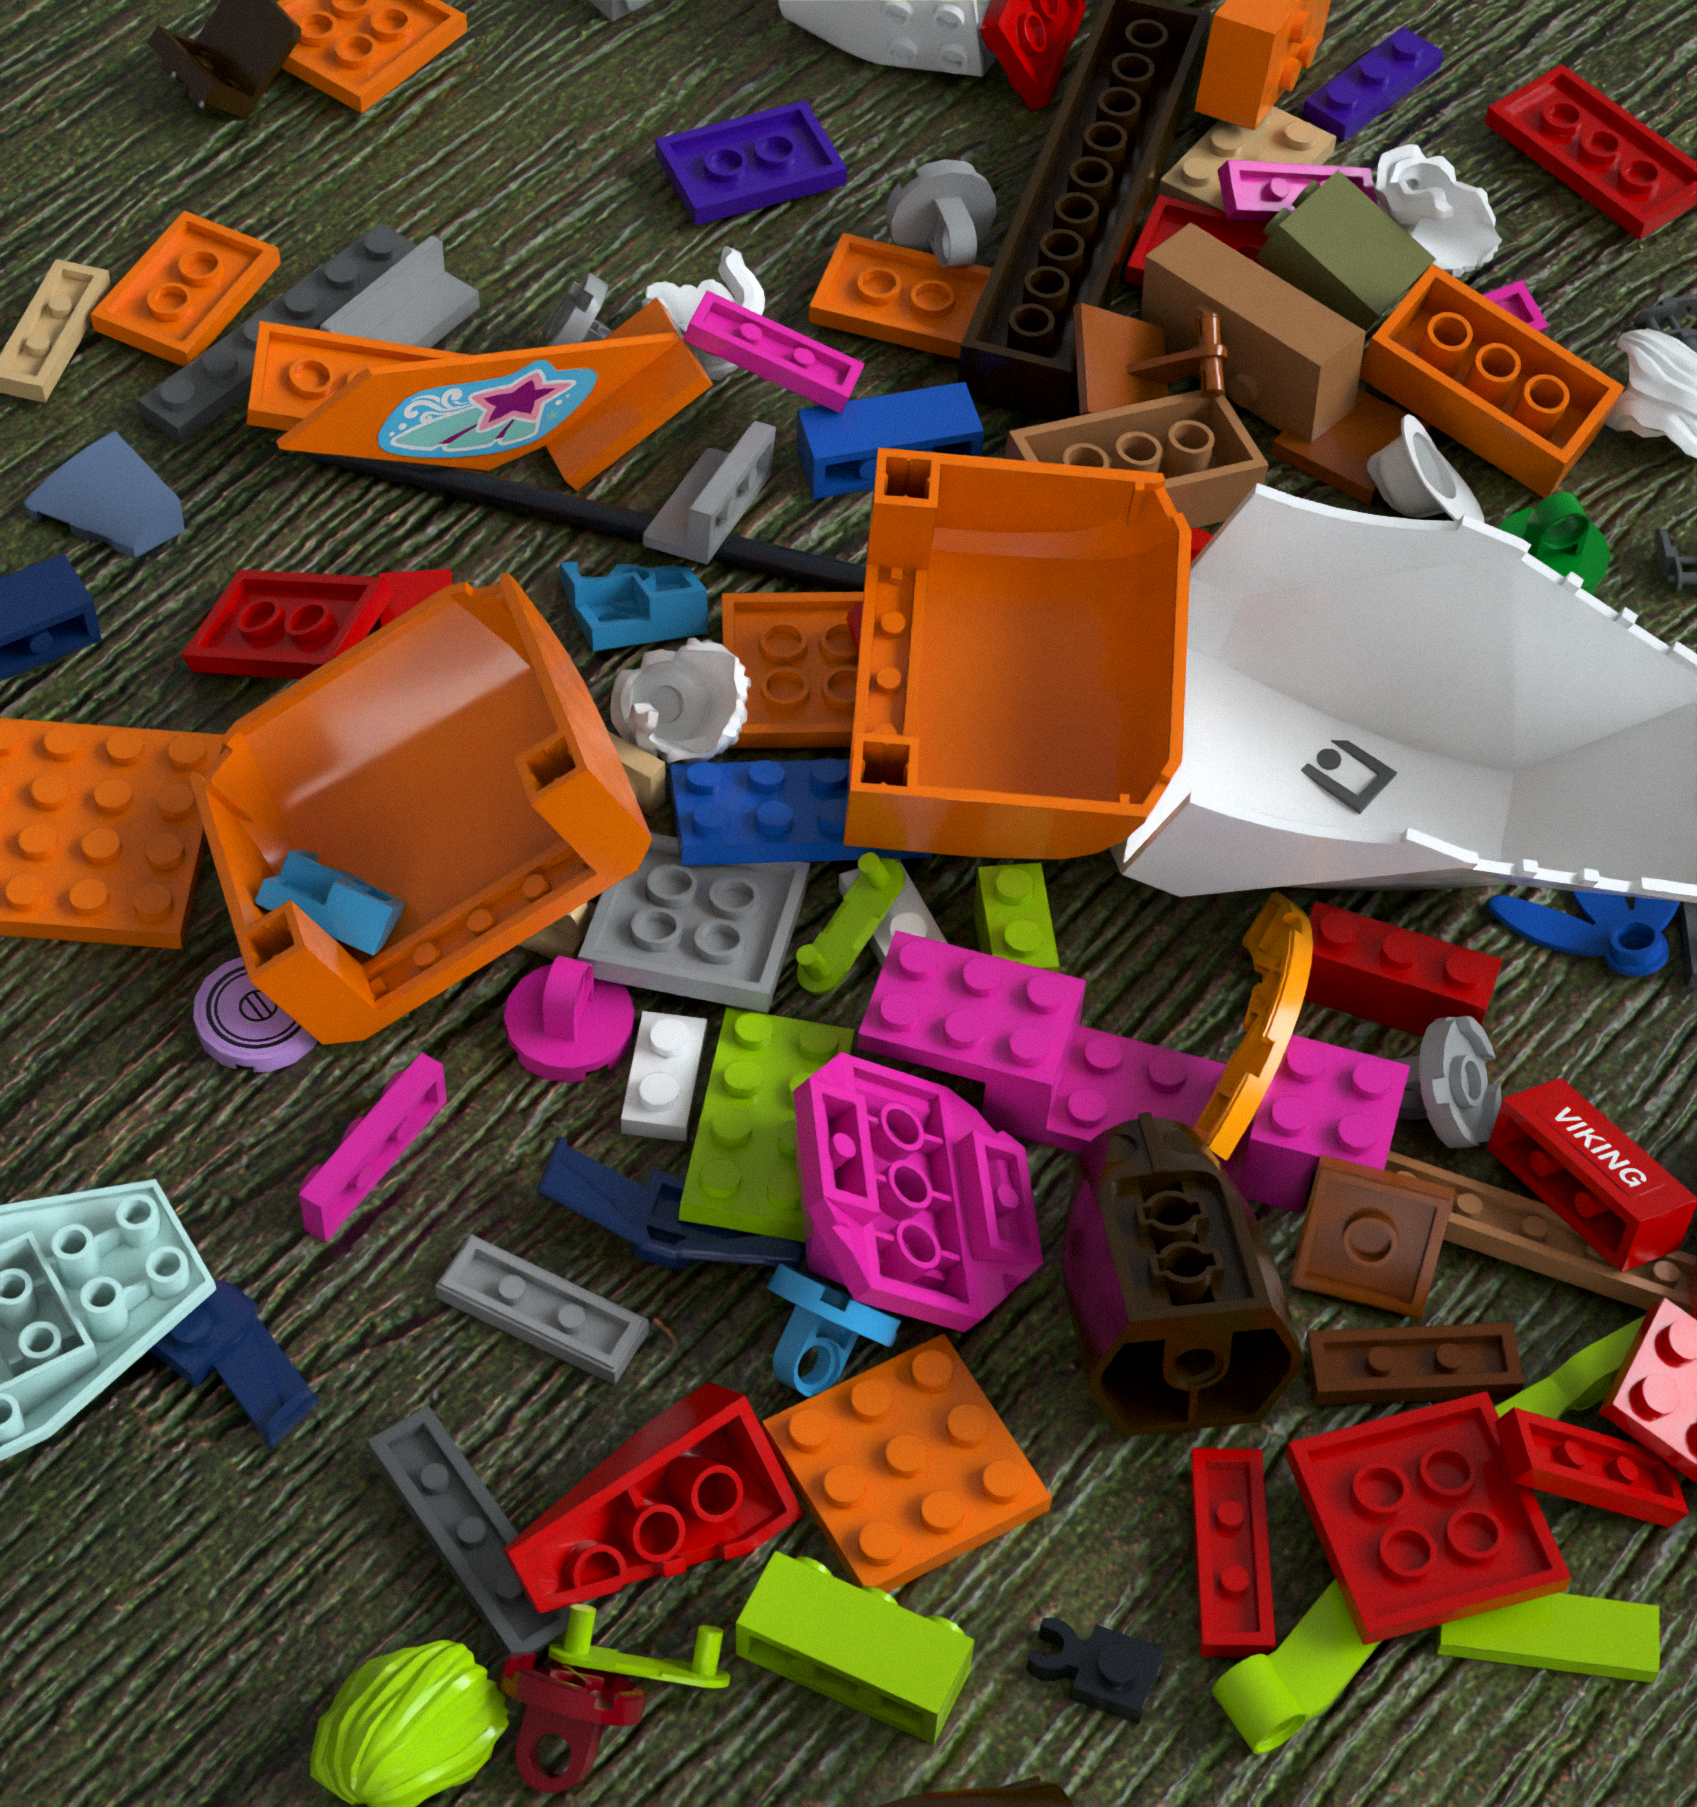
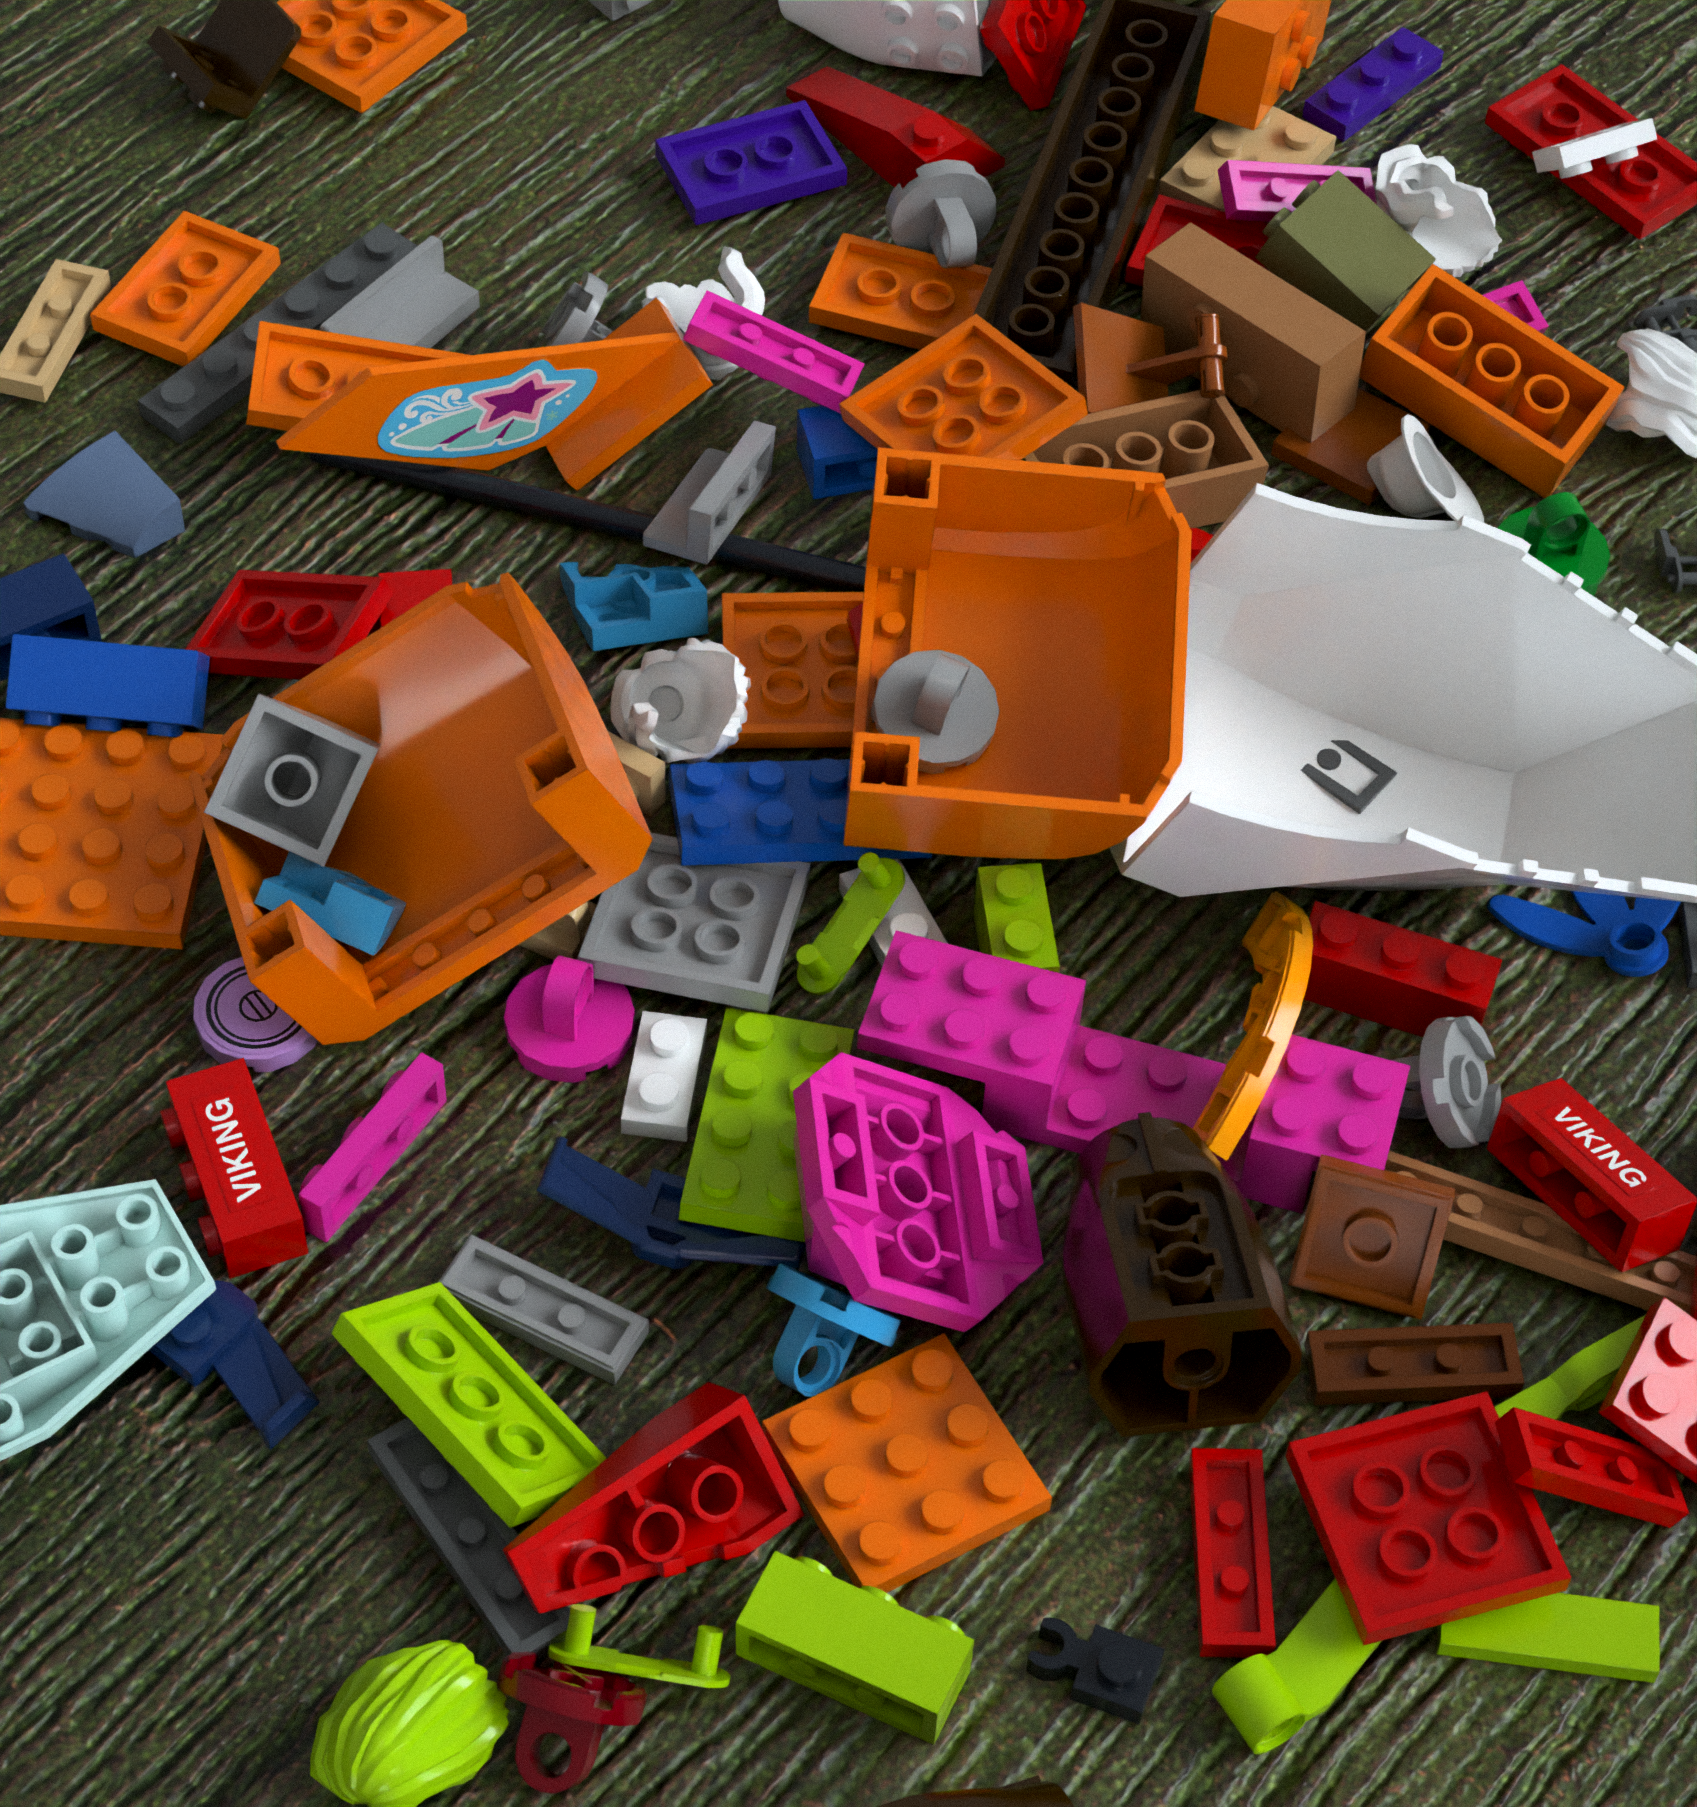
none -> blue brick [5,634,210,738]
none -> red brick [160,1057,309,1279]
none -> light grey slope [204,693,381,867]
none -> lime plate [331,1282,607,1528]
none -> red wedge [786,66,1005,189]
none -> orange plate [839,314,1088,460]
none -> light grey tile [871,650,999,774]
none -> white plate [1532,118,1657,179]

